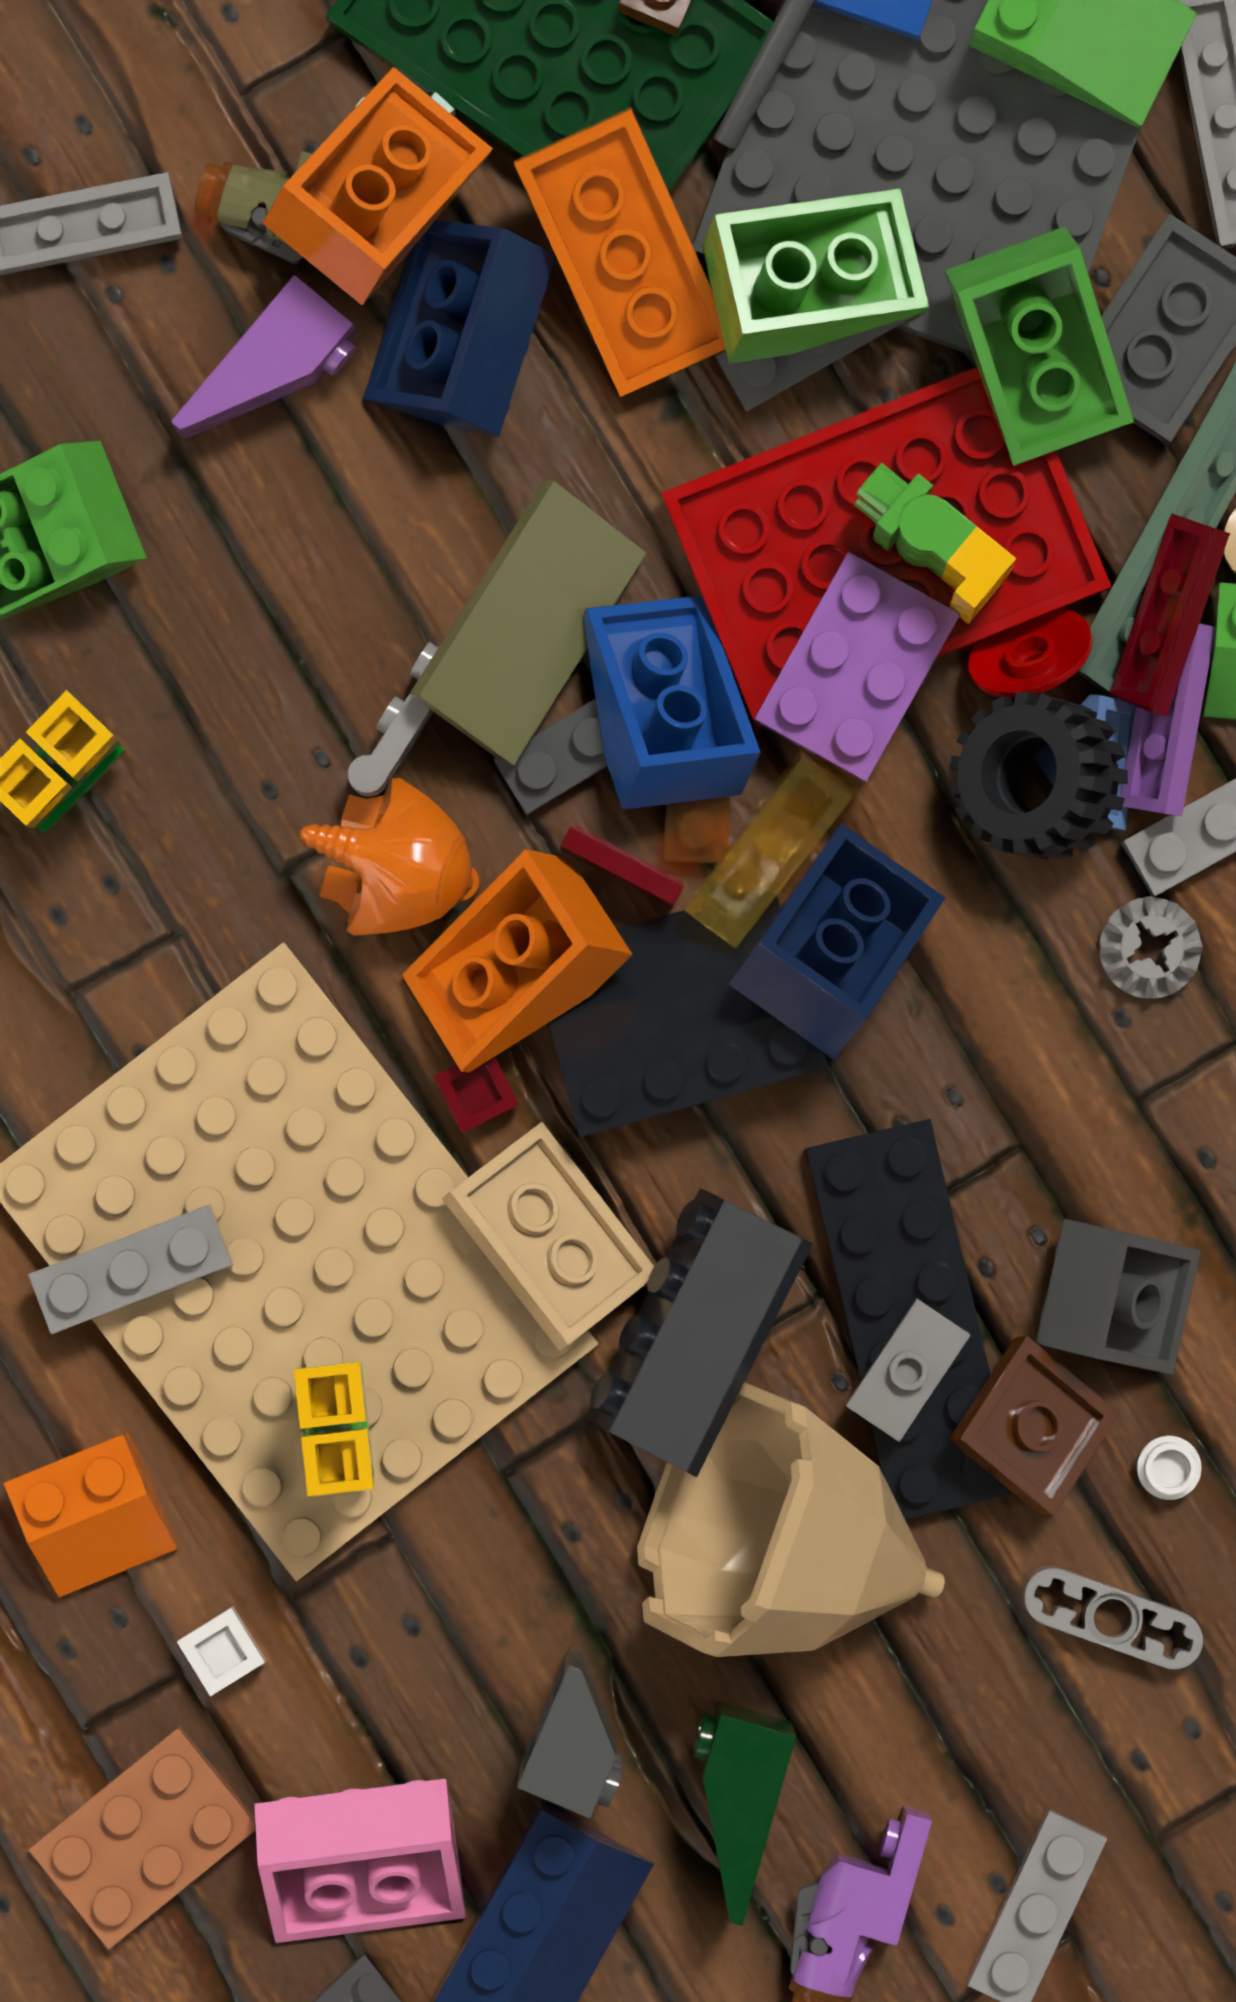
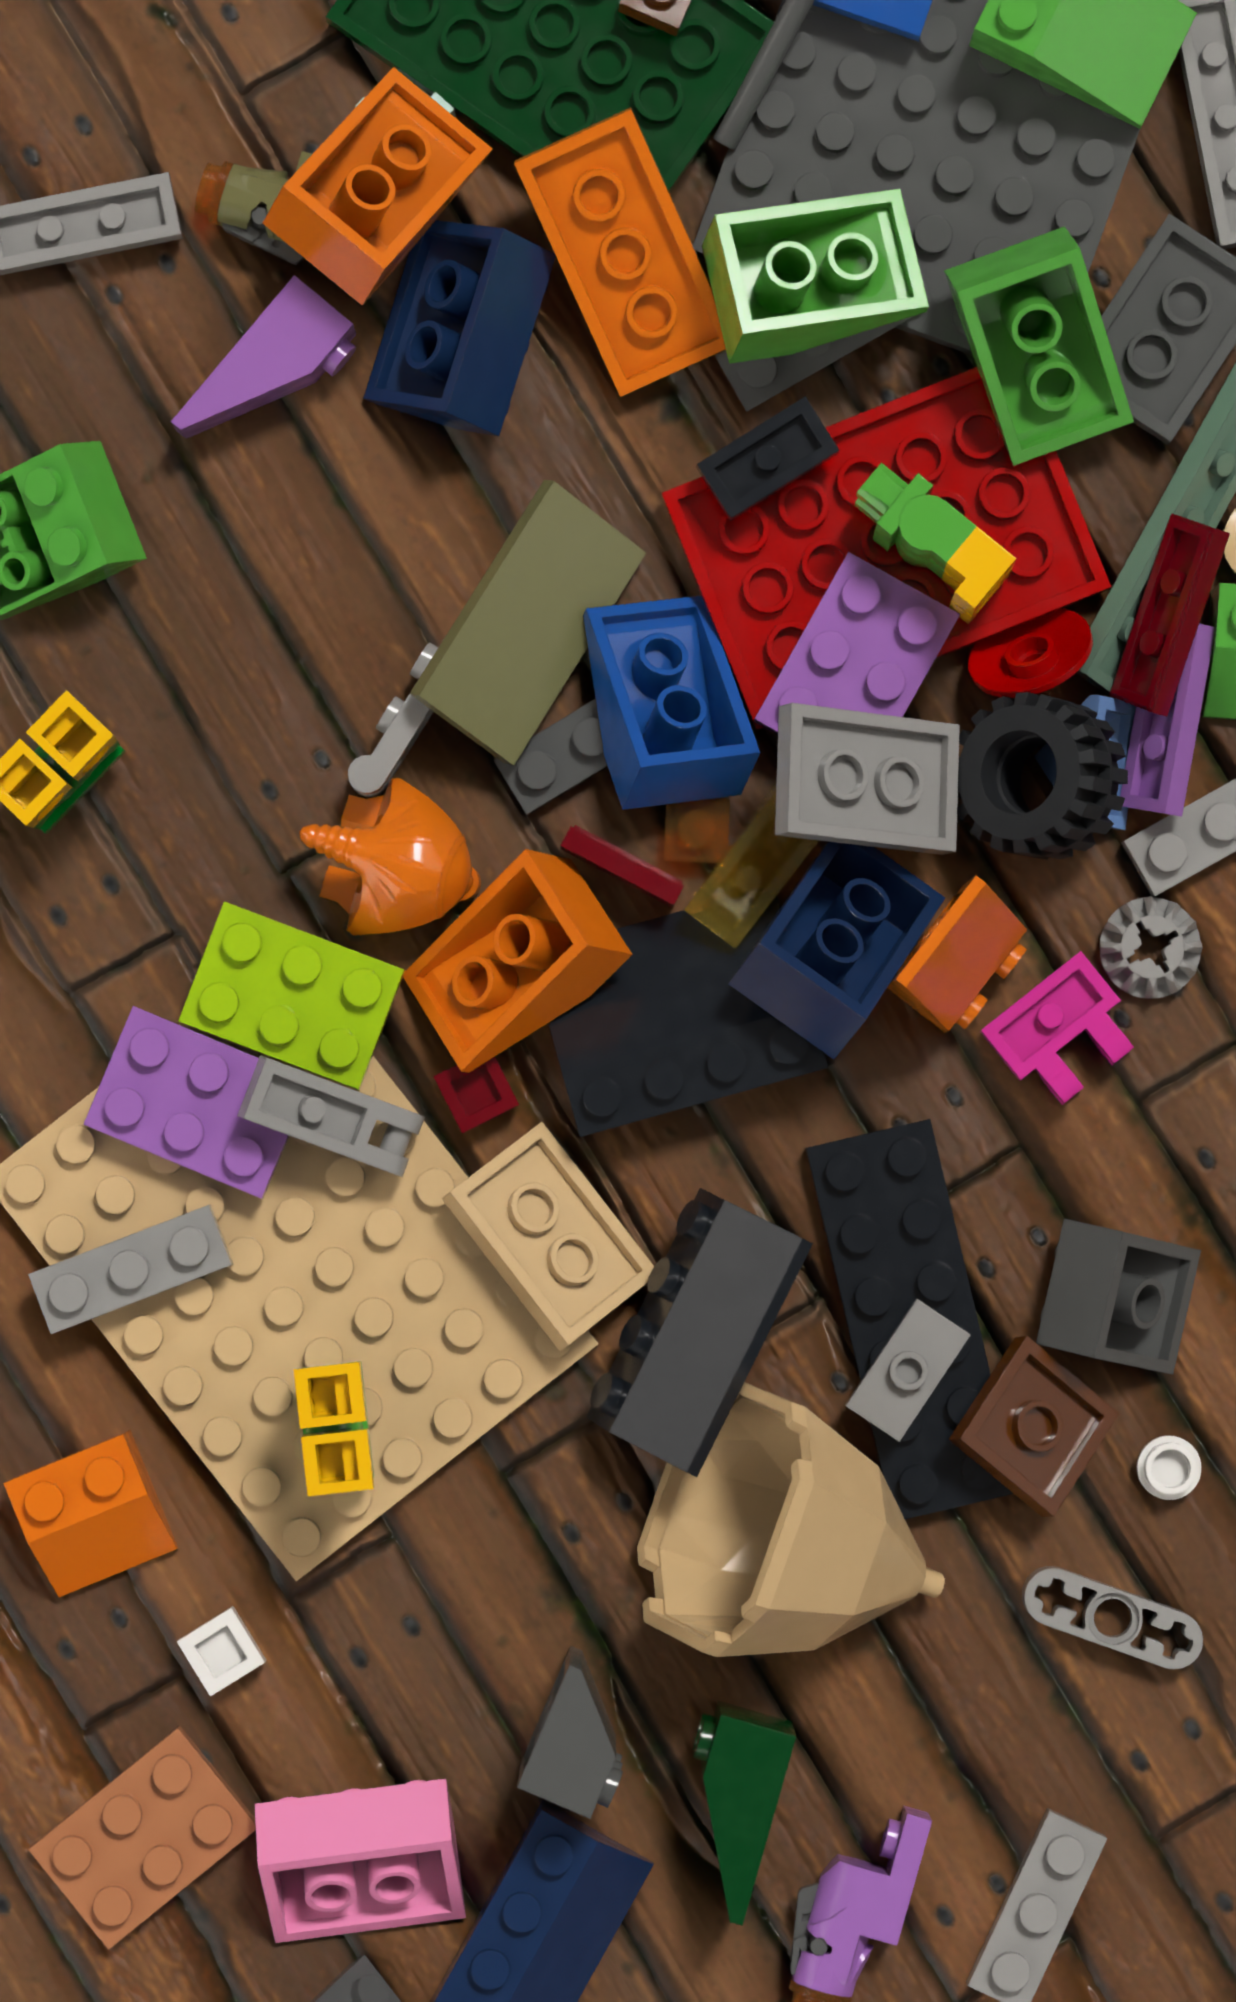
none -> medium lavender plate [83,1006,289,1199]
none -> lime plate [178,901,405,1090]
none -> light grey plate [237,1055,425,1177]
none -> black plate [696,396,840,521]
none -> light grey plate [775,703,960,855]
none -> orange slope [887,875,1027,1033]
none -> dark pink plate [980,951,1134,1105]

